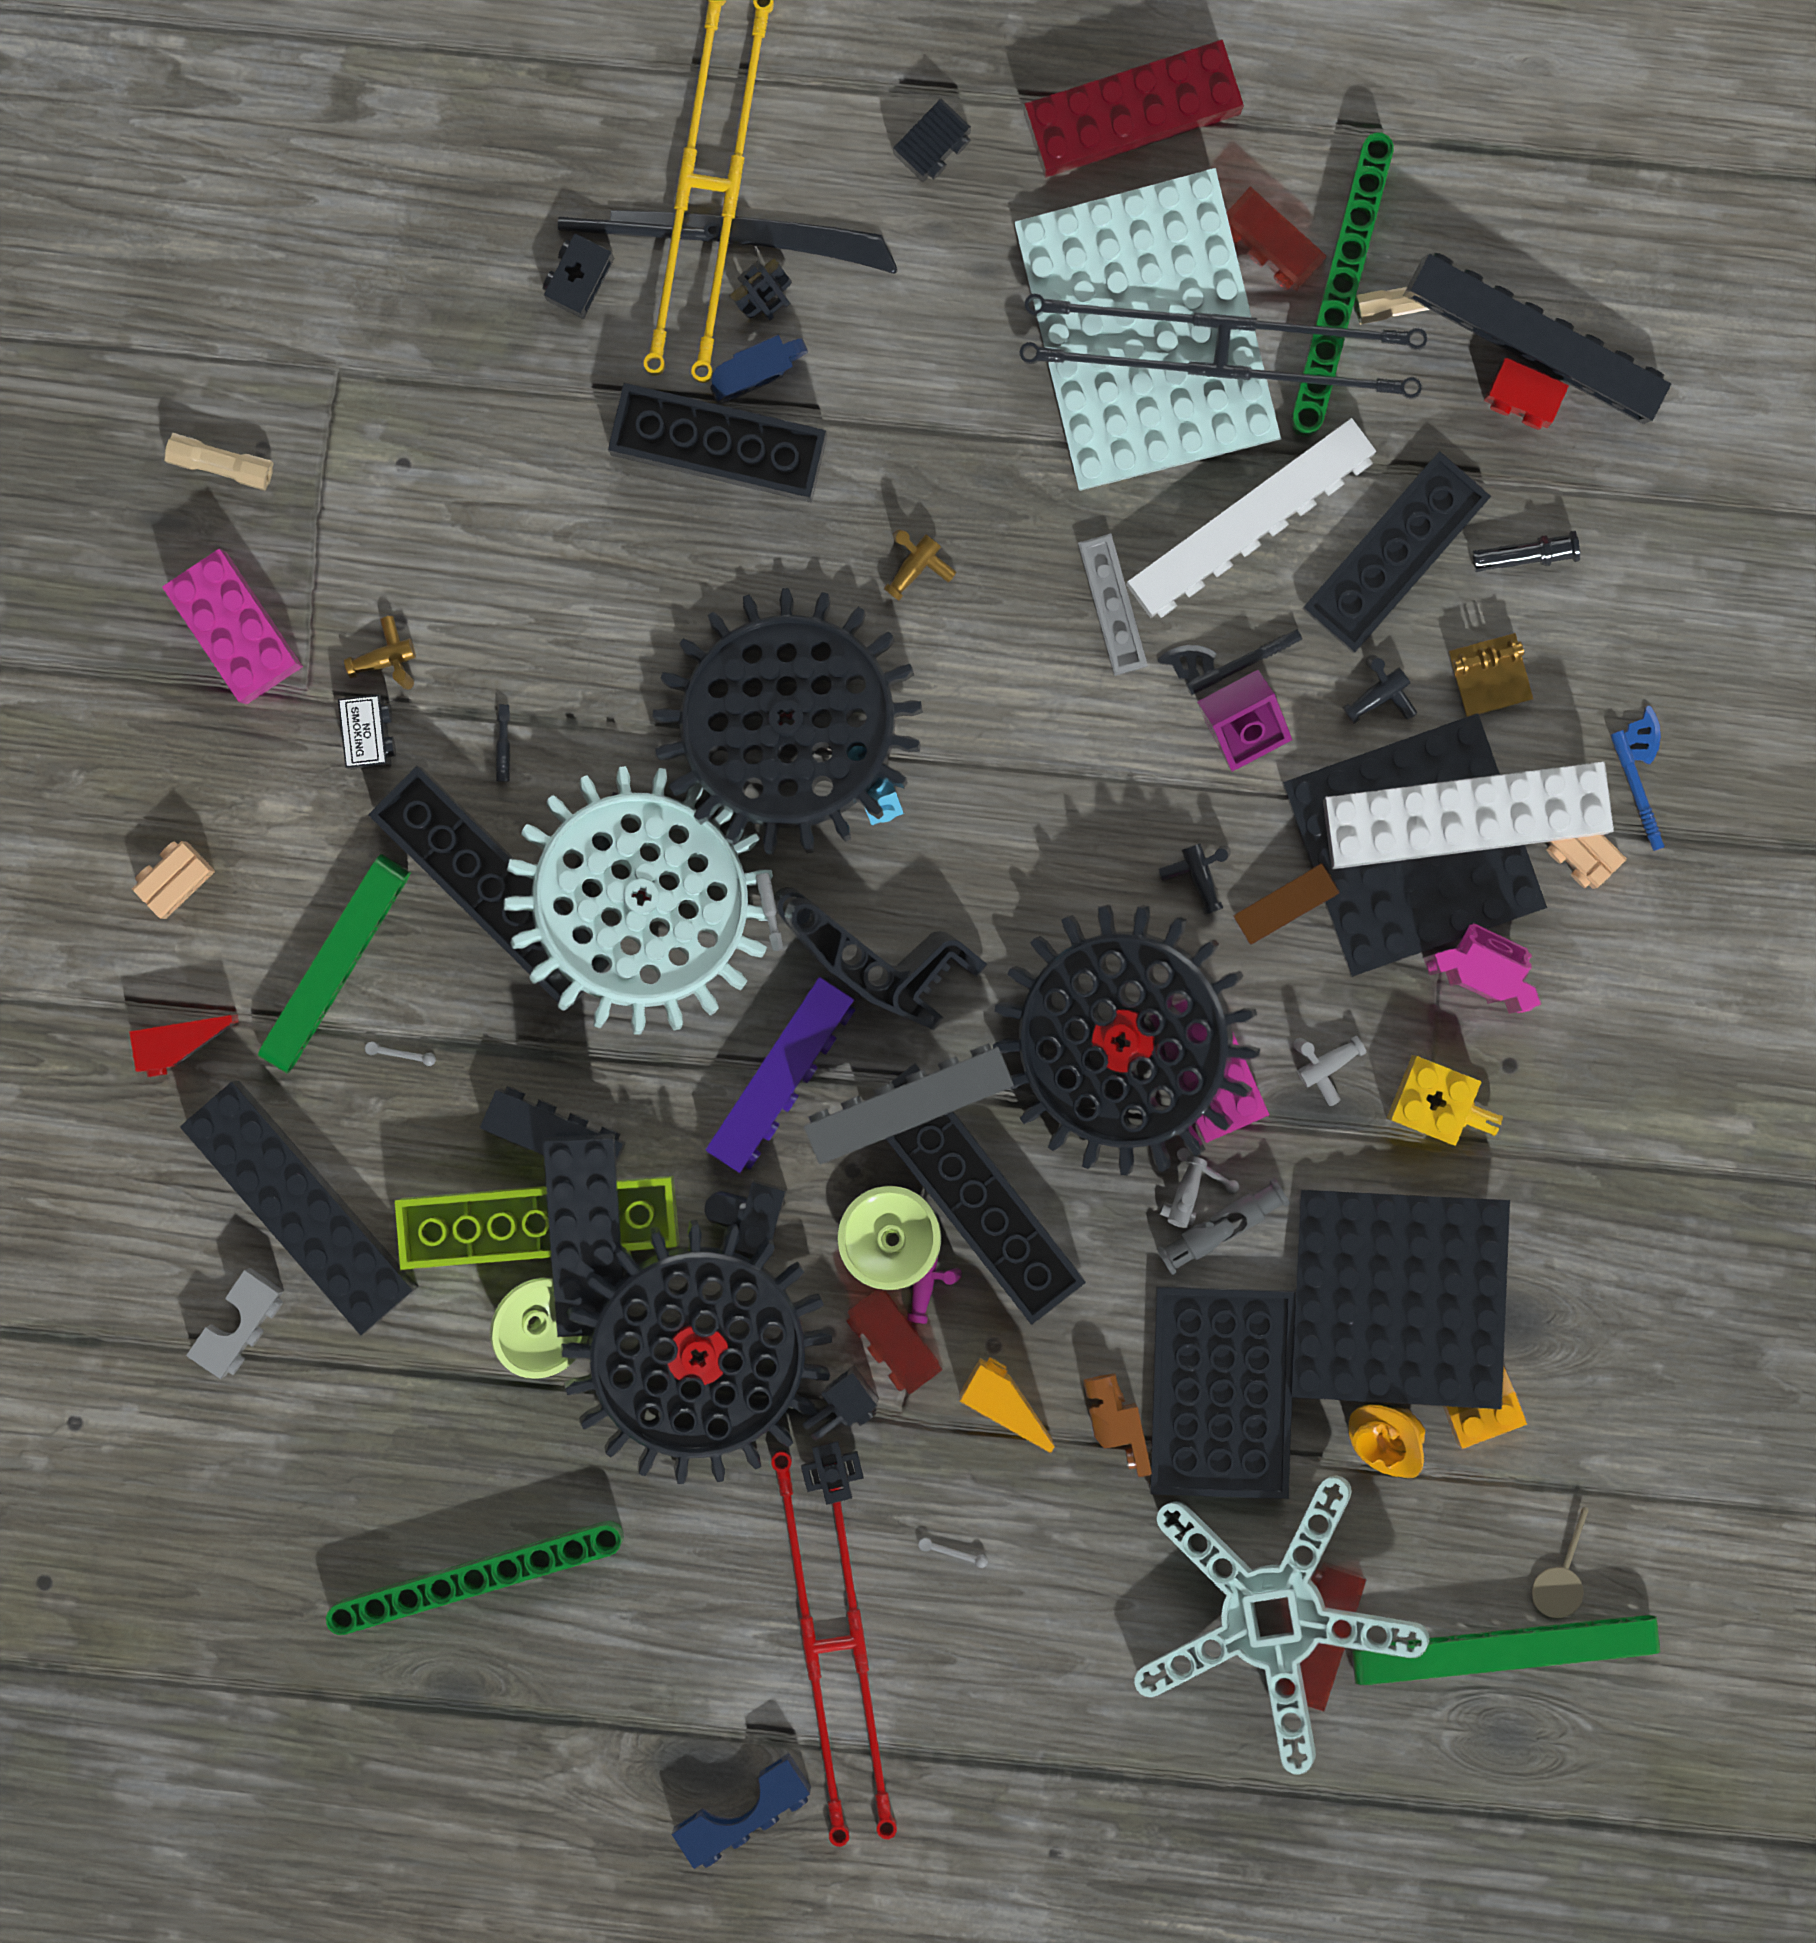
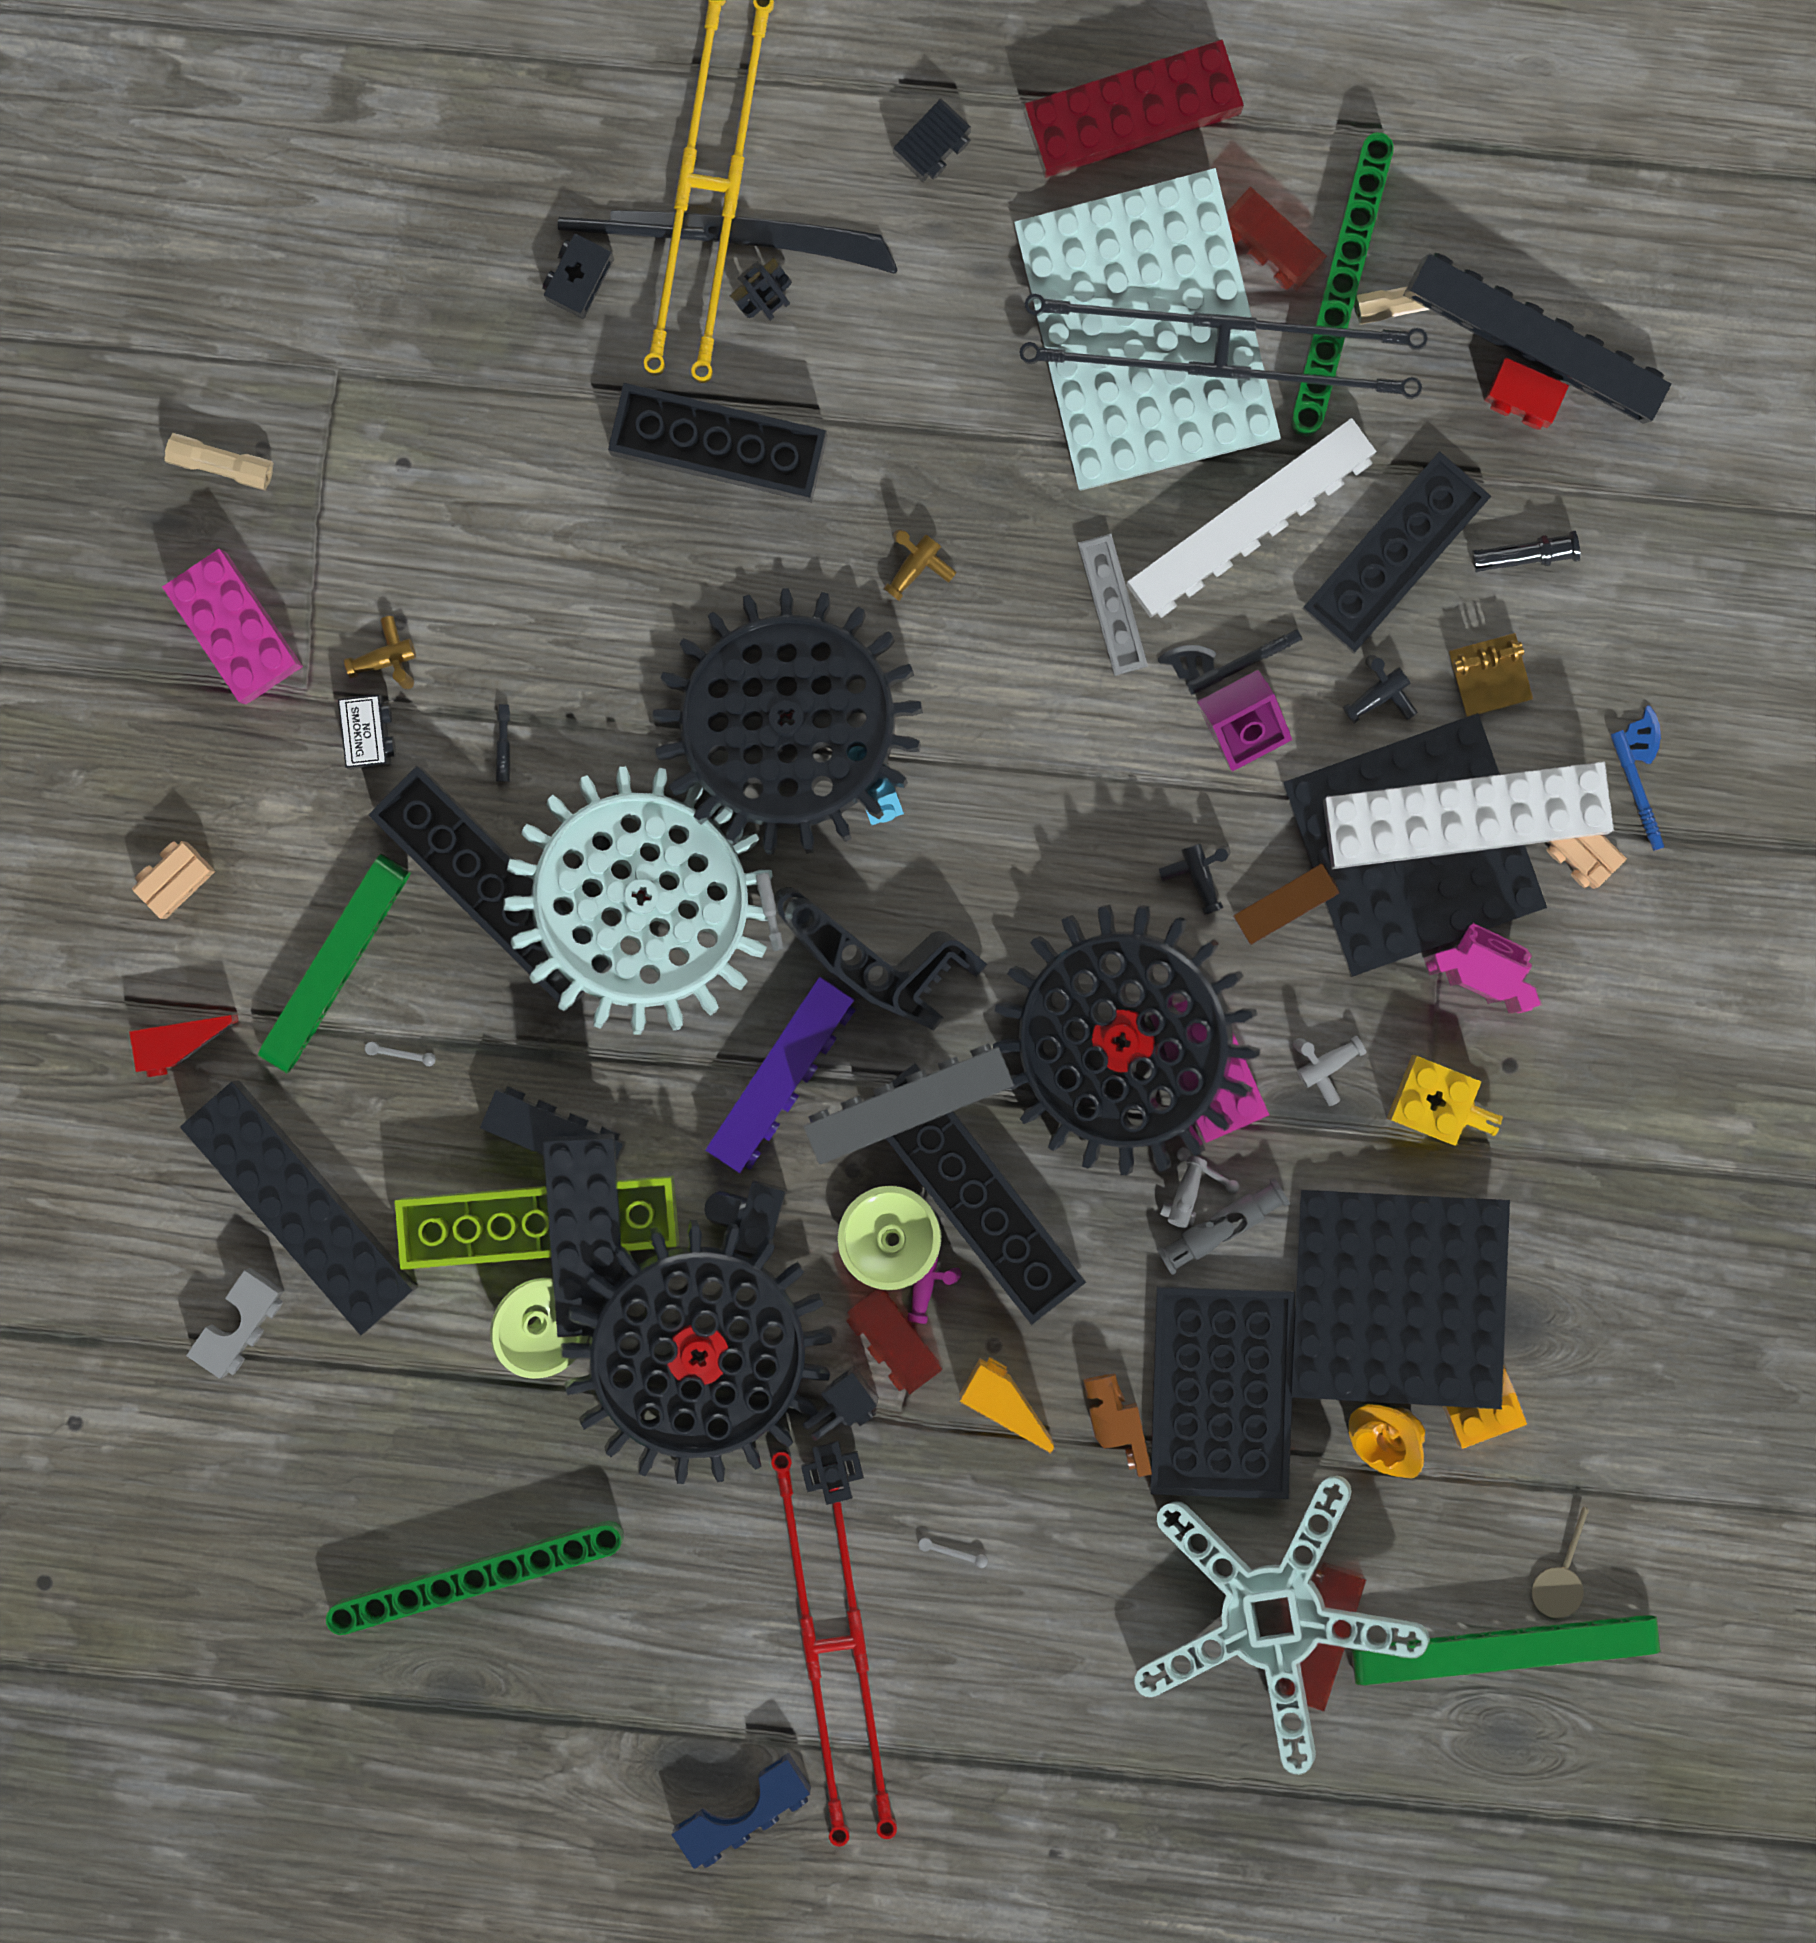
dark blue piece [710,335,809,404] -> none

